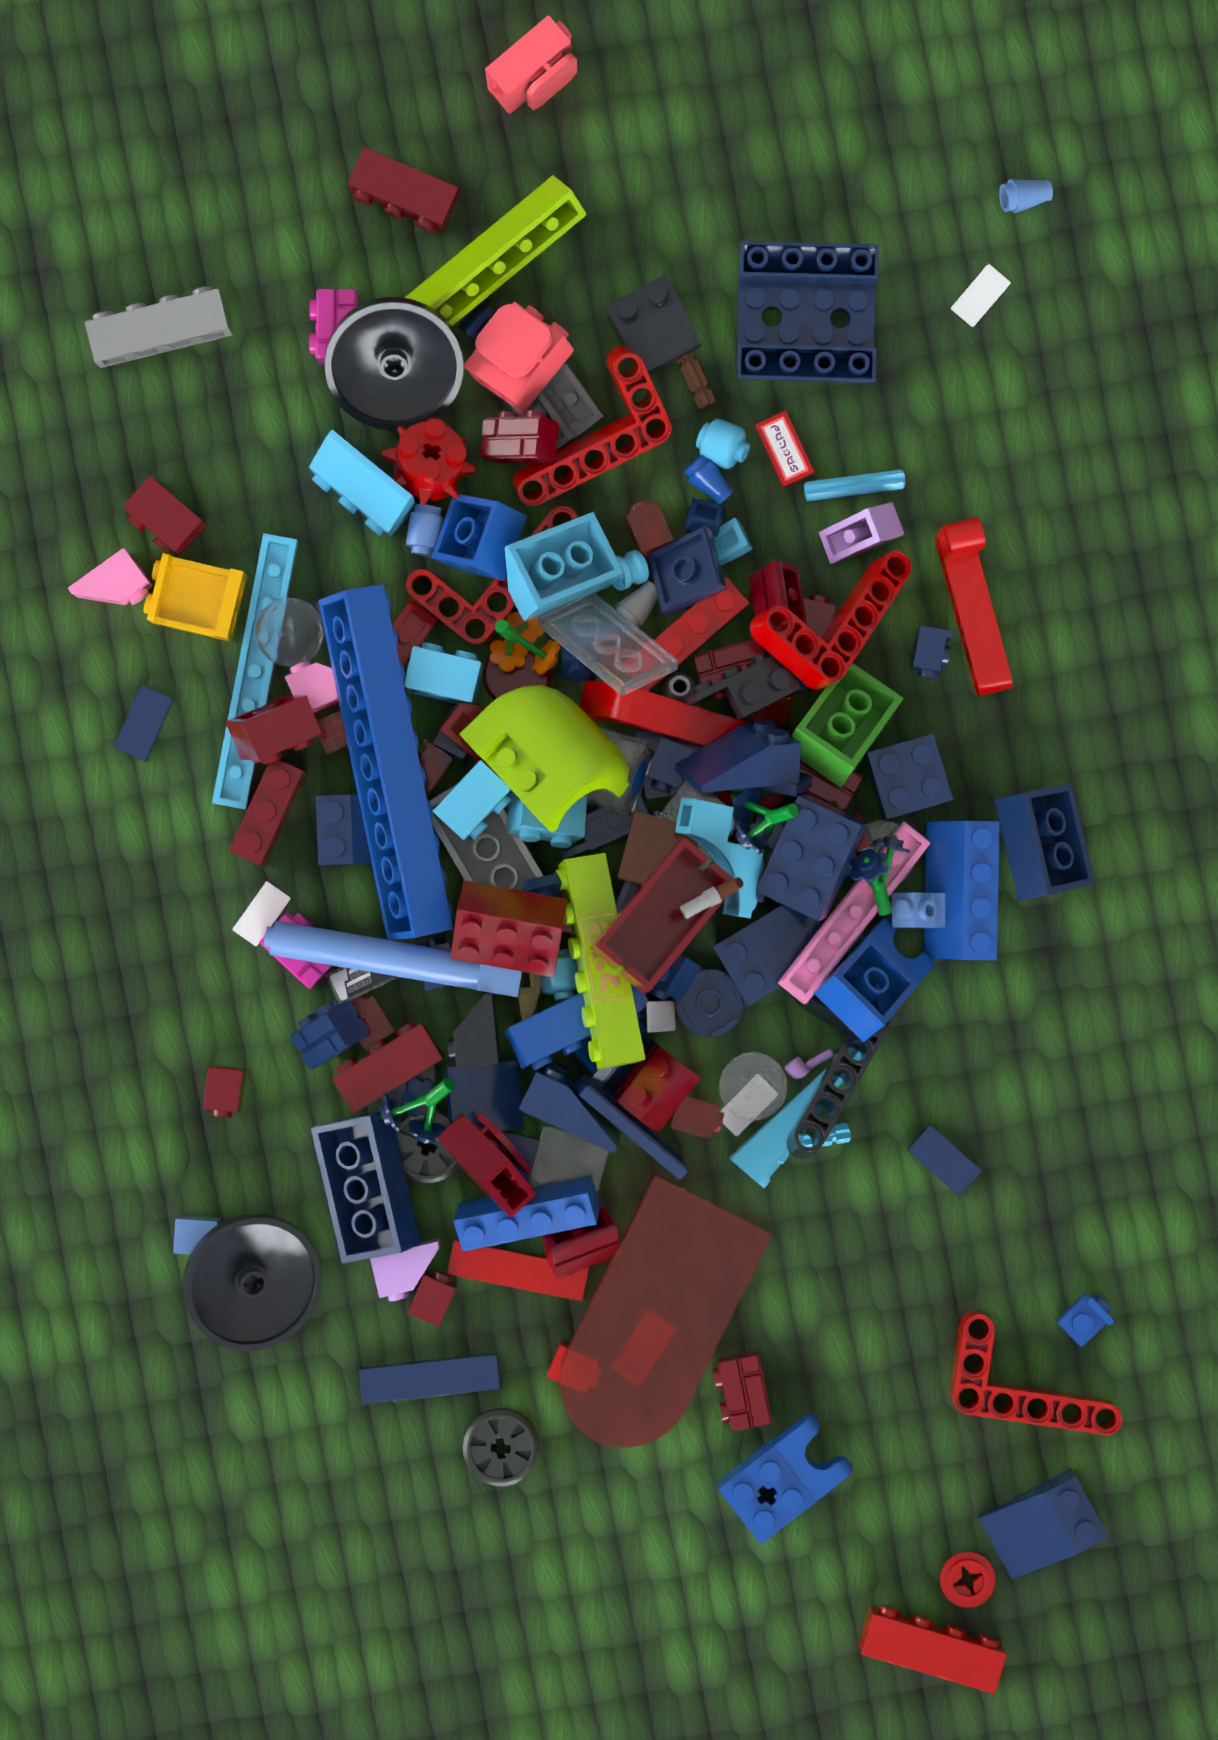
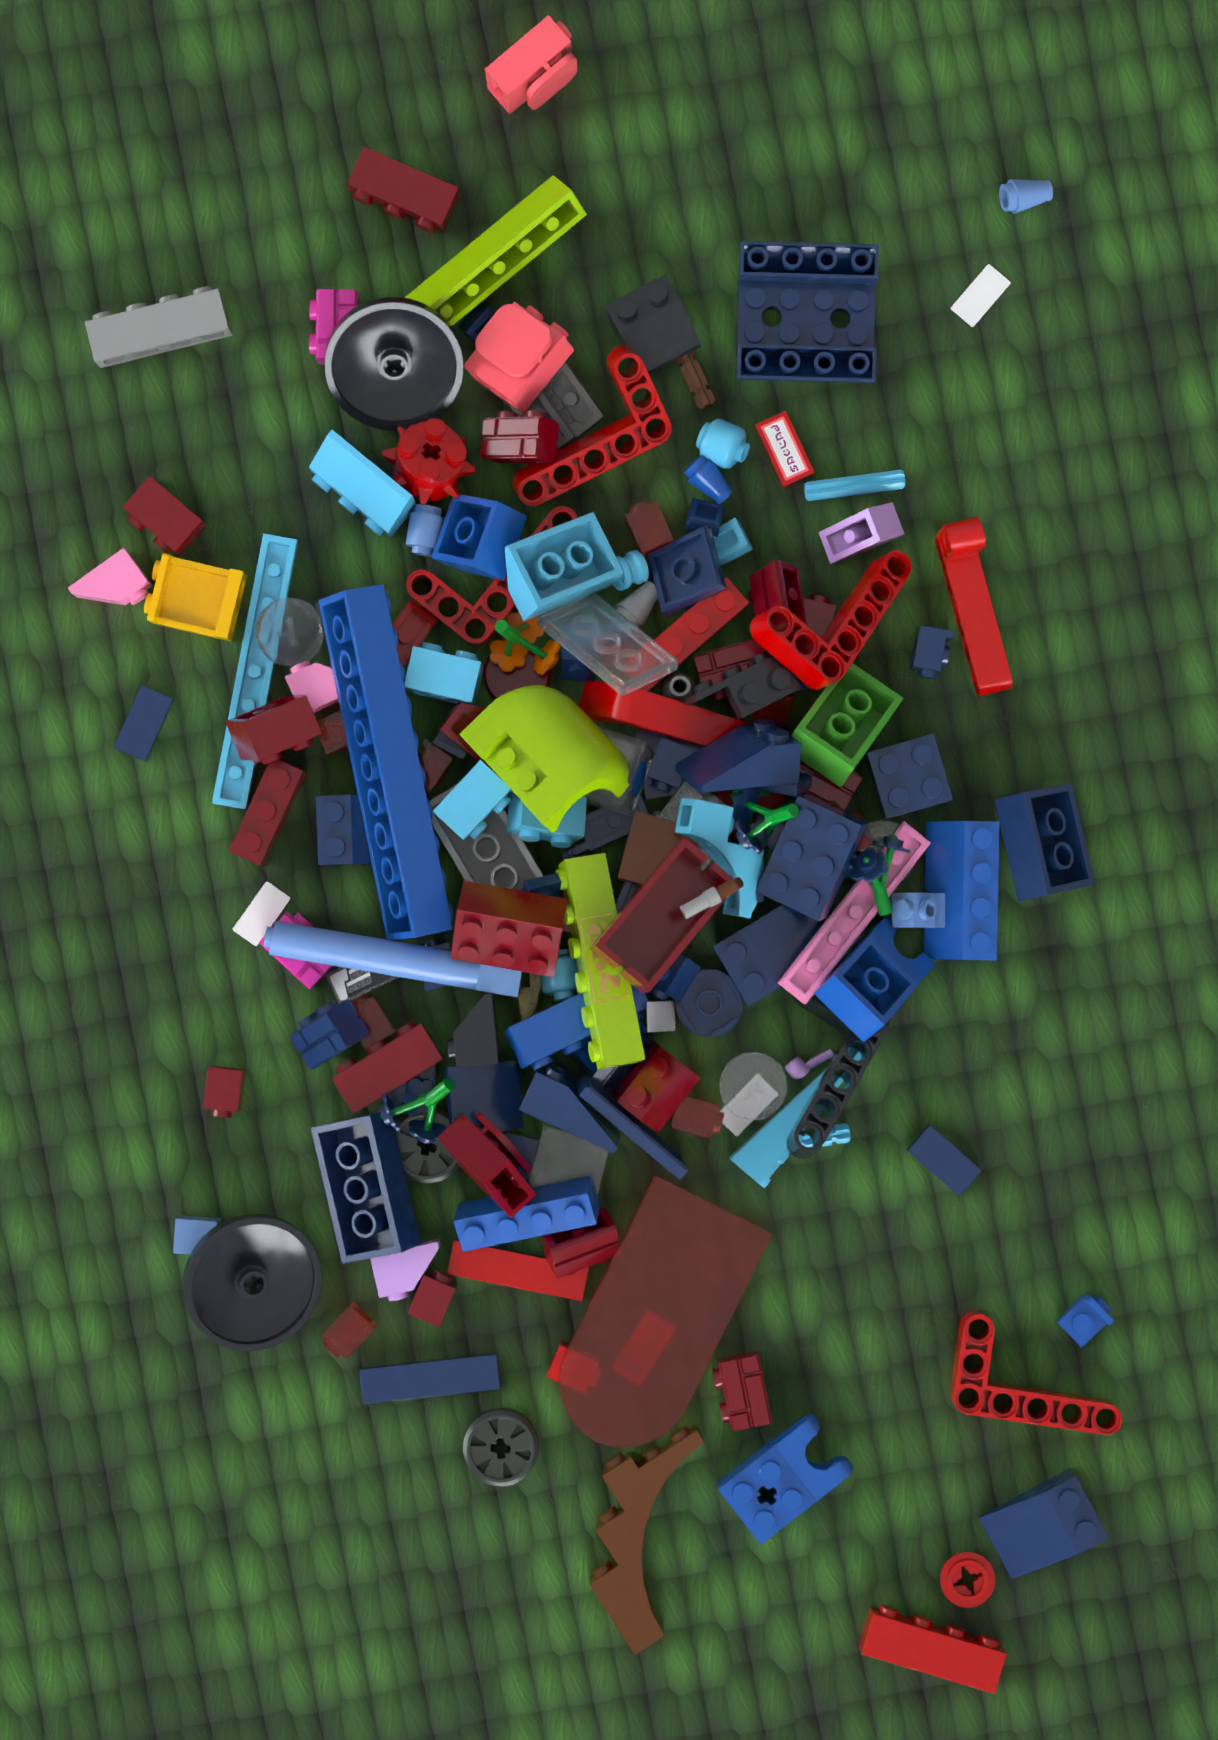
none -> clear red brick [321,1301,378,1360]
none -> reddish brown arch [589,1425,704,1655]

